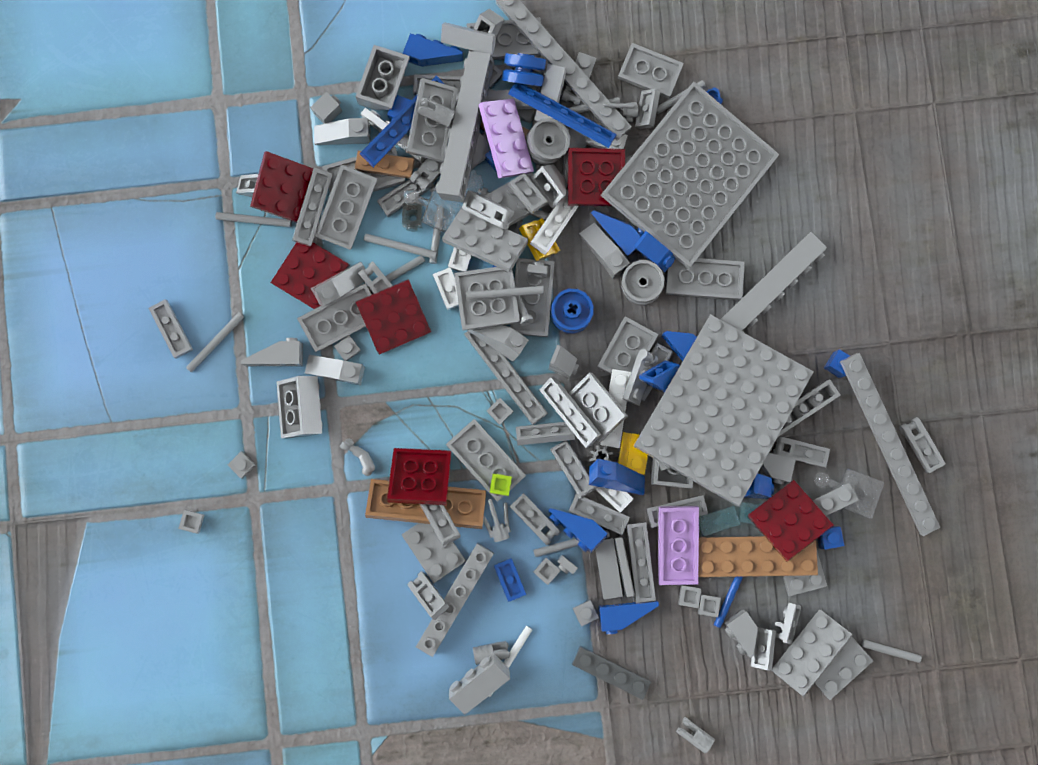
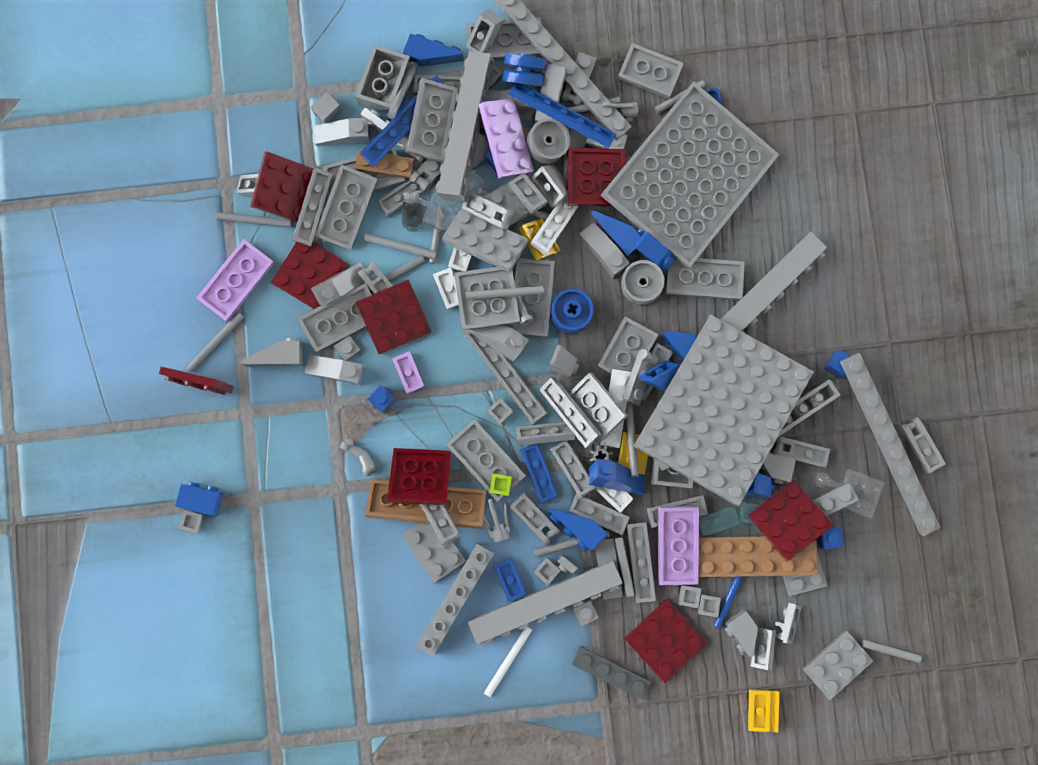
light grey plate [149,299,193,359] -> none
light grey plate [228,451,256,479] -> none
light grey slope [277,376,323,438] -> none
light grey plate [407,571,449,620] -> none
light grey hinge [417,98,455,127] -> none
light grey tile [441,22,496,55] -> none
light grey brick [449,654,510,715] -> none
light grey hinge [473,641,510,665] -> none
light grey plate [527,262,548,278] -> none
blue slope [599,600,659,634] -> none
light grey plate [635,88,660,129] -> none
light grey hinge [676,717,715,753] -> none
light grey plate [771,609,853,697] -> none
none -> dark red plate [159,366,234,395]
none -> blue brick [175,481,224,516]
none -> lavender plate [196,239,274,322]
none -> blue brick [367,385,397,414]
none -> light grey bar [388,62,418,119]
none -> lavender plate [392,351,425,394]
none -> light grey brick [468,560,622,645]
none -> blue tile [520,443,559,503]
none -> dark red plate [624,598,707,683]
none -> light grey bar [626,401,639,477]
none -> yellow plate [748,689,779,732]

